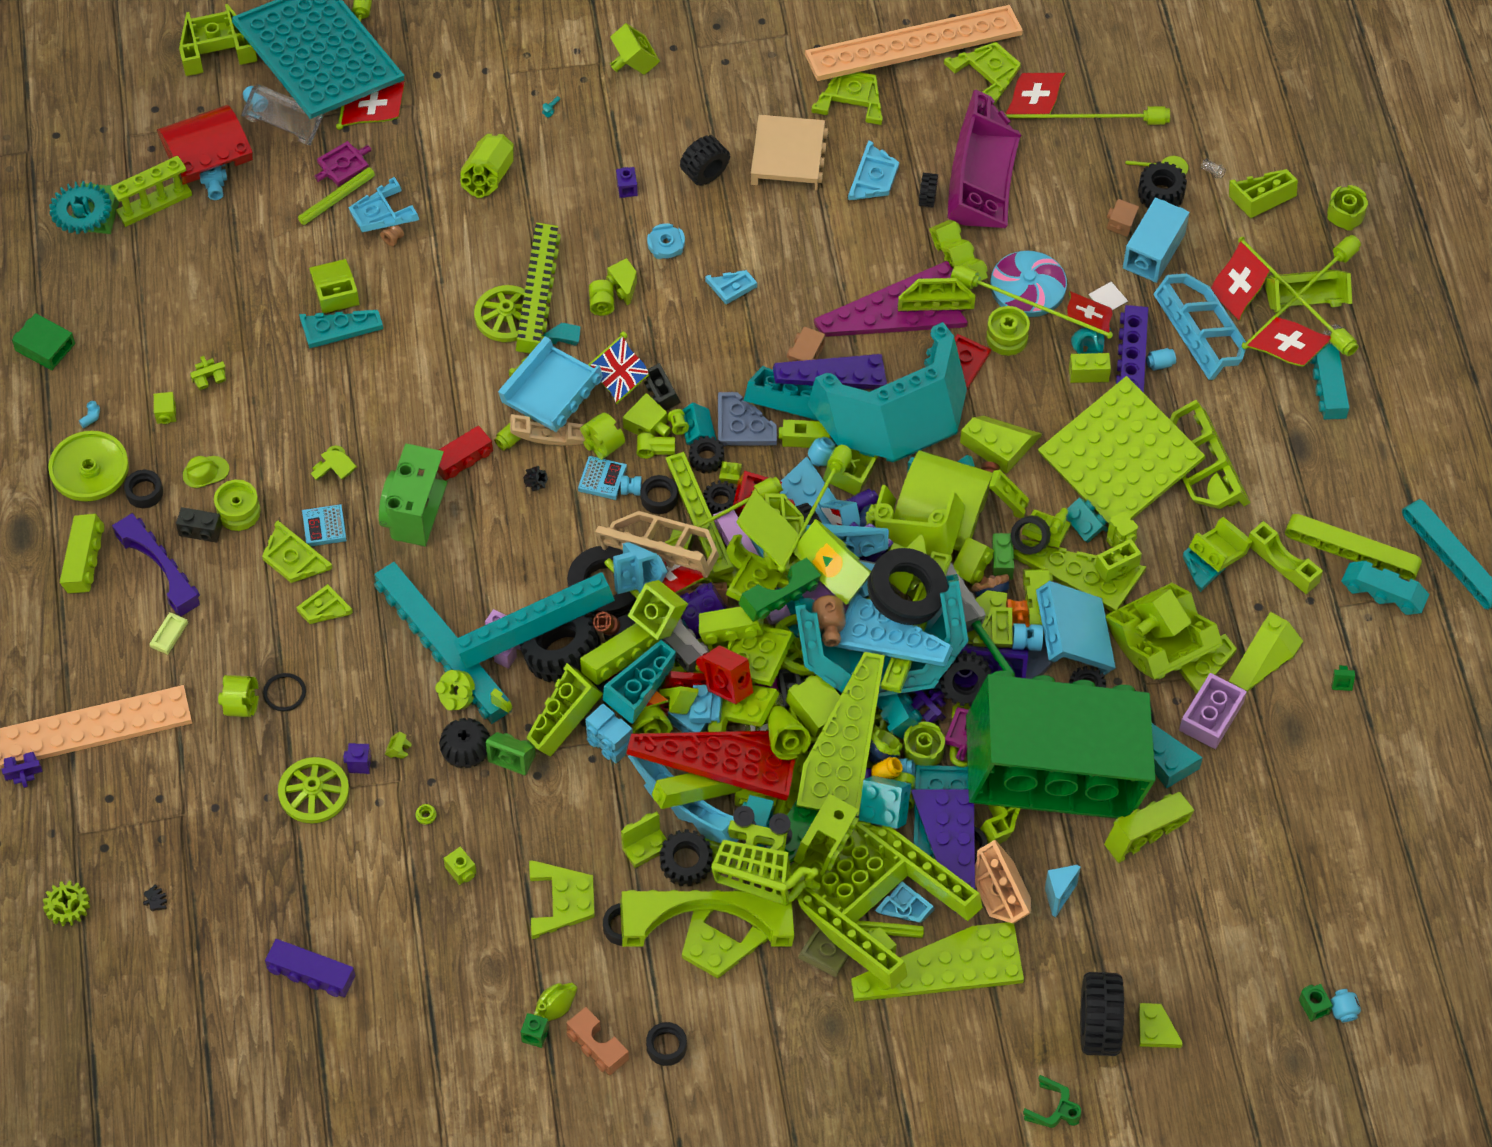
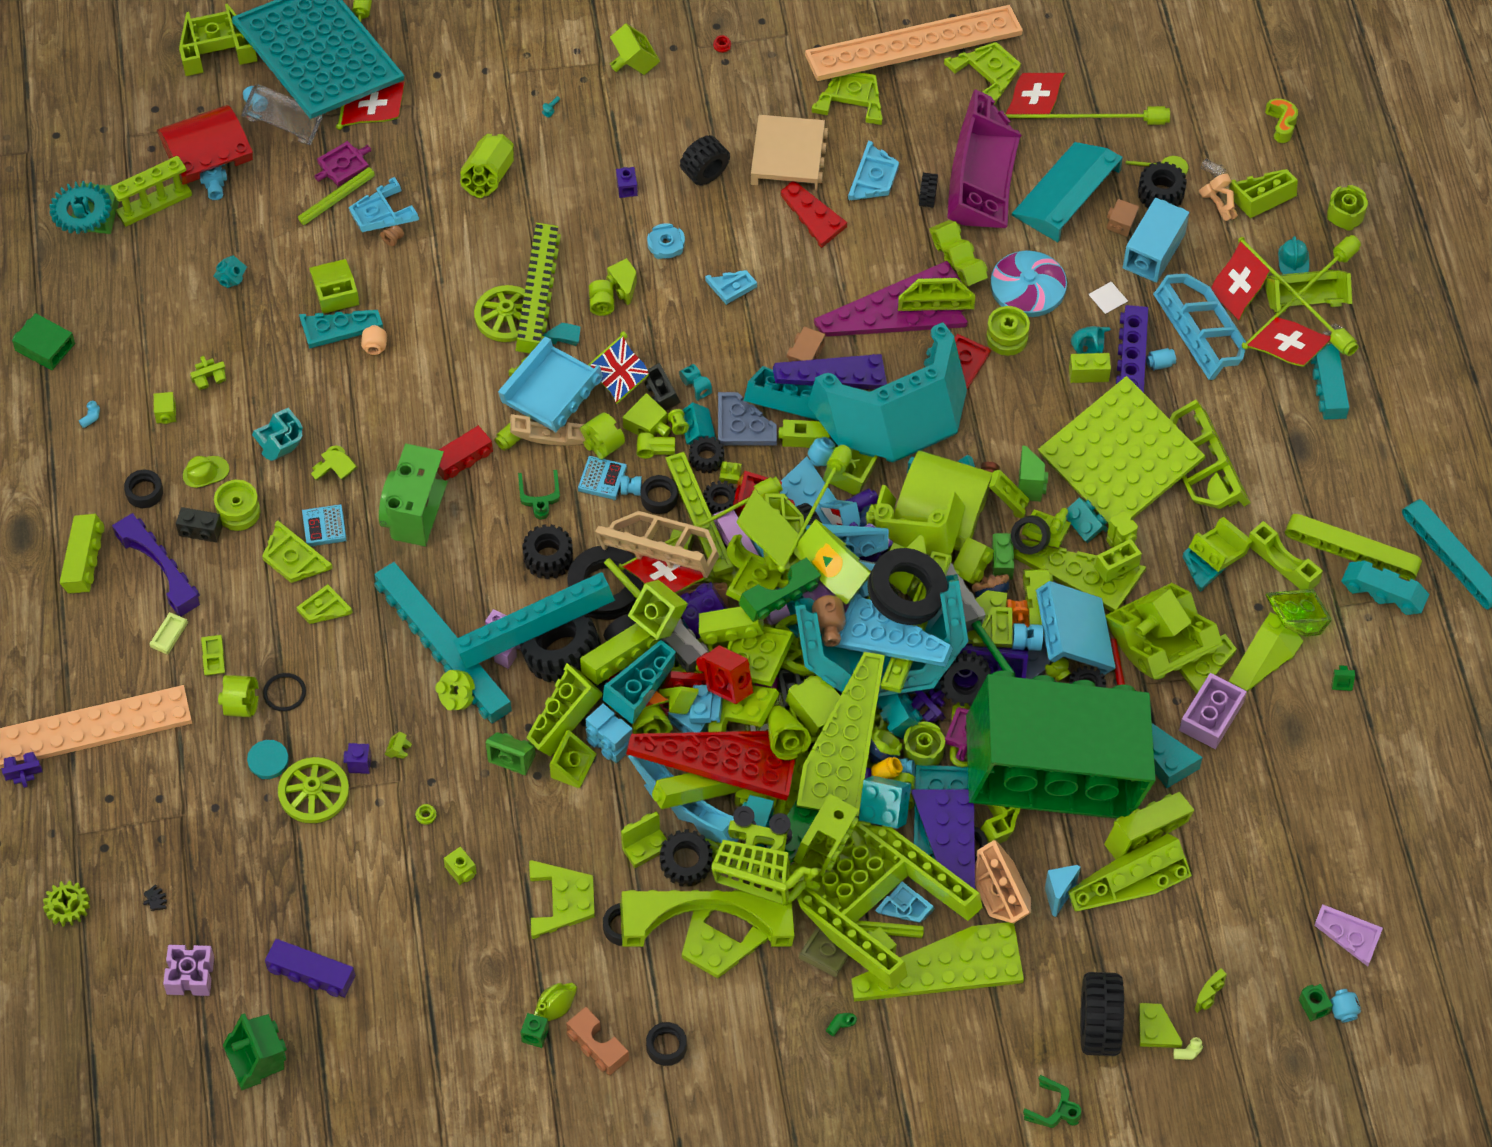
lime dish [48,431,129,501] -> none
black wheel [439,718,490,768] -> none
lime tile [490,688,513,713] -> none
black gear [523,466,548,491] -> none
copper wheel [593,612,620,636] -> none
medium azure piece [613,542,668,594] -> none
flag [951,265,1113,339] -> none
lime wedge [960,416,1042,474] -> none
none -> lavender brick [163,945,214,996]
none -> lime slope [201,635,225,676]
none -> teal brick [213,255,247,288]
none -> green piece [223,1013,287,1091]
none -> teal tile [247,740,289,779]
none -> teal brick [252,407,303,461]
none -> light nougat head [361,325,387,355]
none -> green piece [518,470,560,520]
none -> black tyre [522,524,573,579]
none -> lime slope [549,730,597,788]
none -> teal leg [679,364,712,401]
none -> red plate [713,35,731,53]
none -> red wing [781,181,848,248]
none -> green arm [826,1013,857,1036]
none -> teal slope [1012,142,1123,243]
none -> bright green slope [1018,446,1048,502]
none -> lime animal [1045,653,1071,682]
none -> lime wedge [1067,833,1192,911]
none -> red bar [1110,638,1125,685]
none -> yellowish green arm [1173,1037,1203,1060]
none -> lime slope [1195,968,1227,1013]
none -> light nougat piece [1199,173,1238,221]
none -> lime animal [1265,98,1298,143]
none -> clear neon green slope [1265,589,1332,637]
none -> teal piece [1278,236,1309,274]
none -> lavender wing [1314,904,1383,967]

